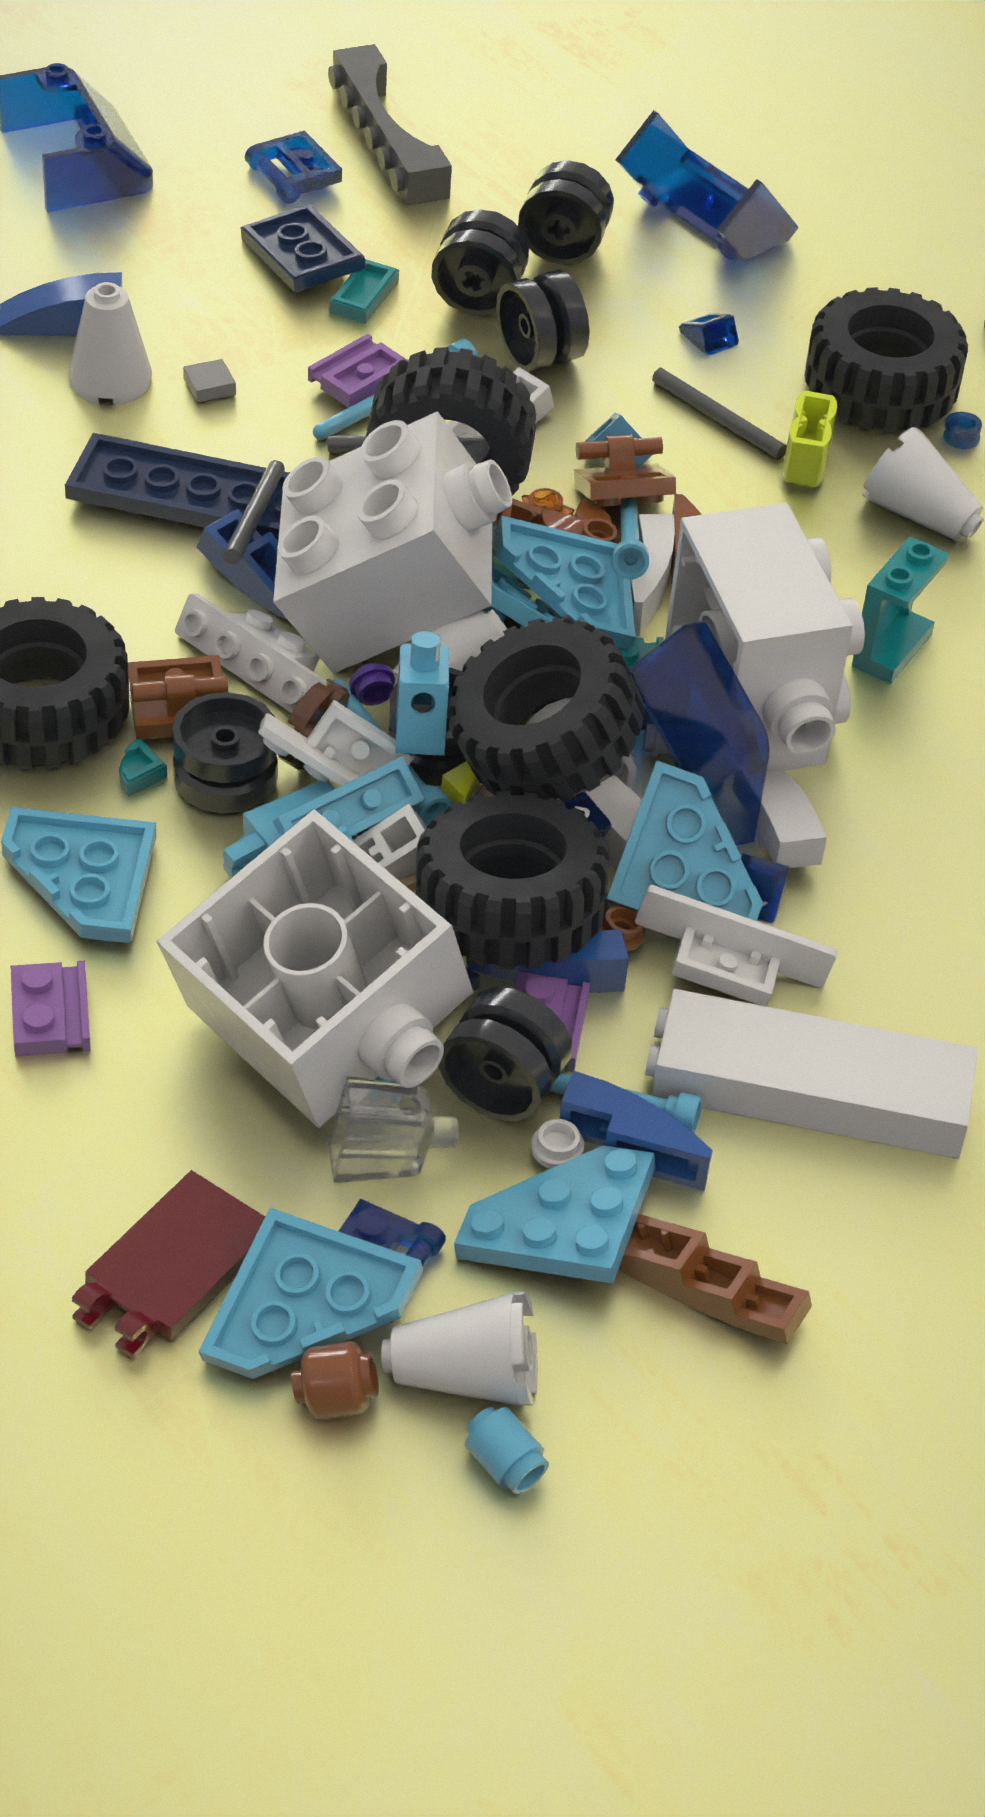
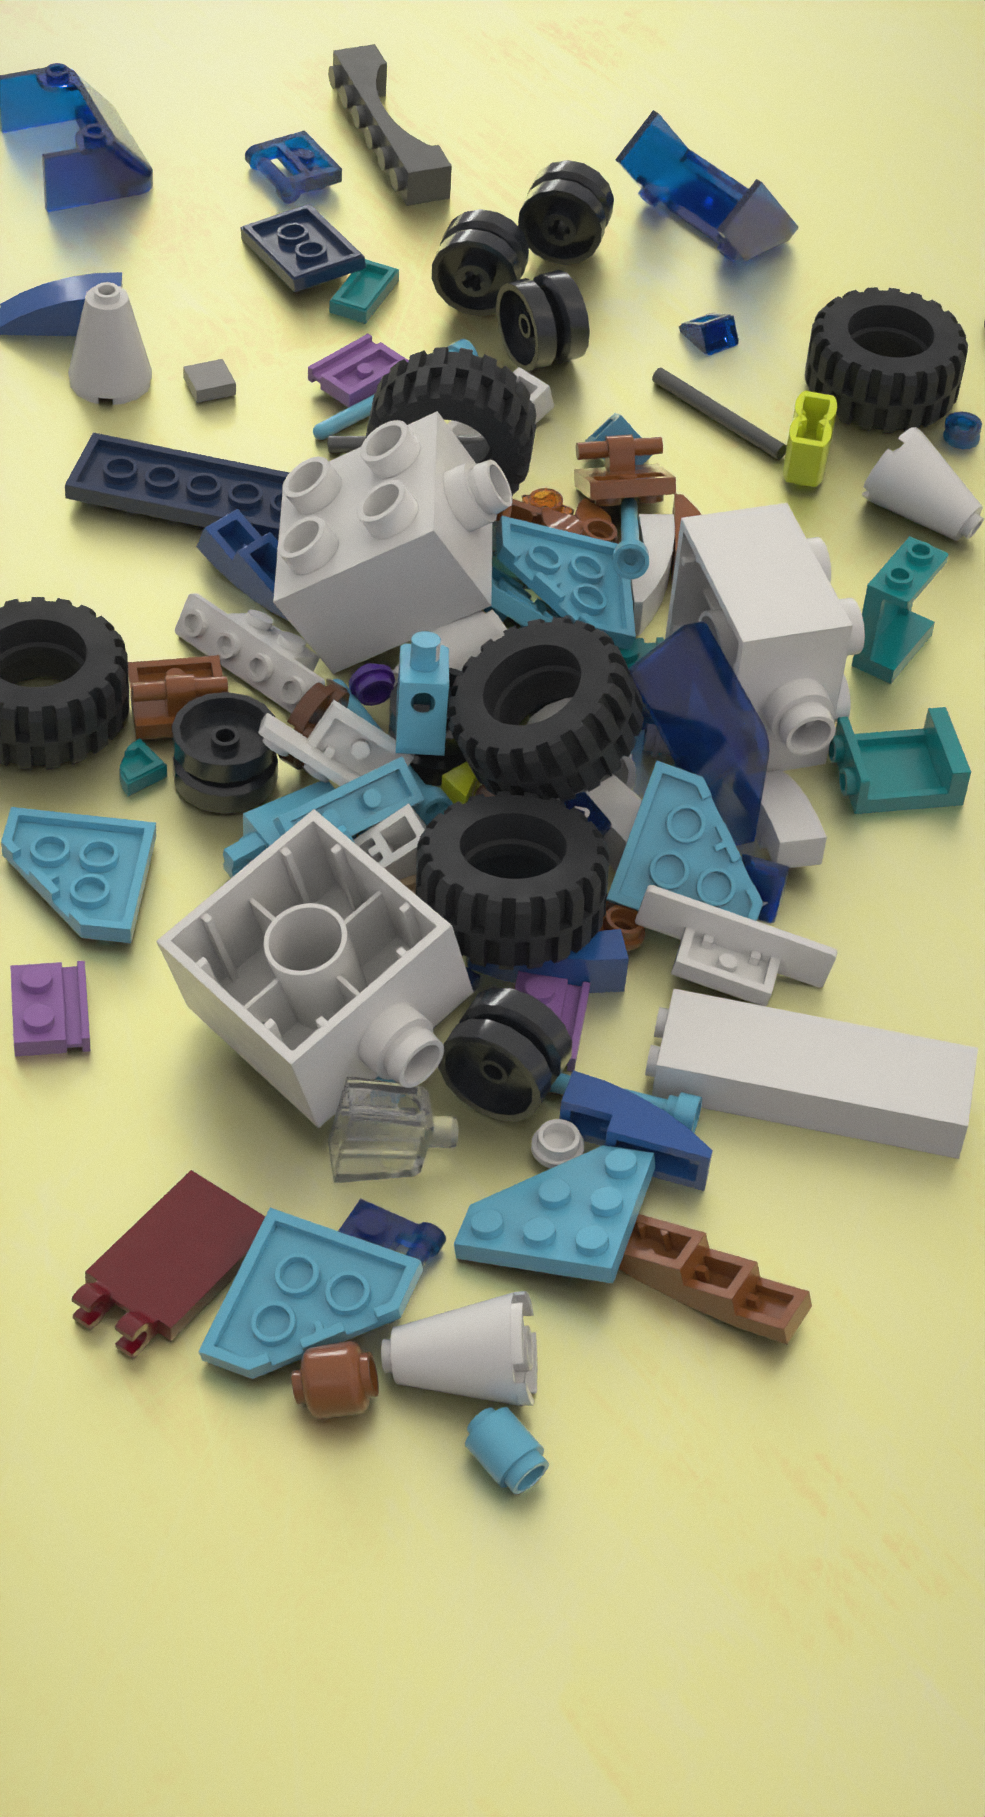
dark grey bar [223,460,285,565] -> none
none -> teal panel [828,707,971,814]

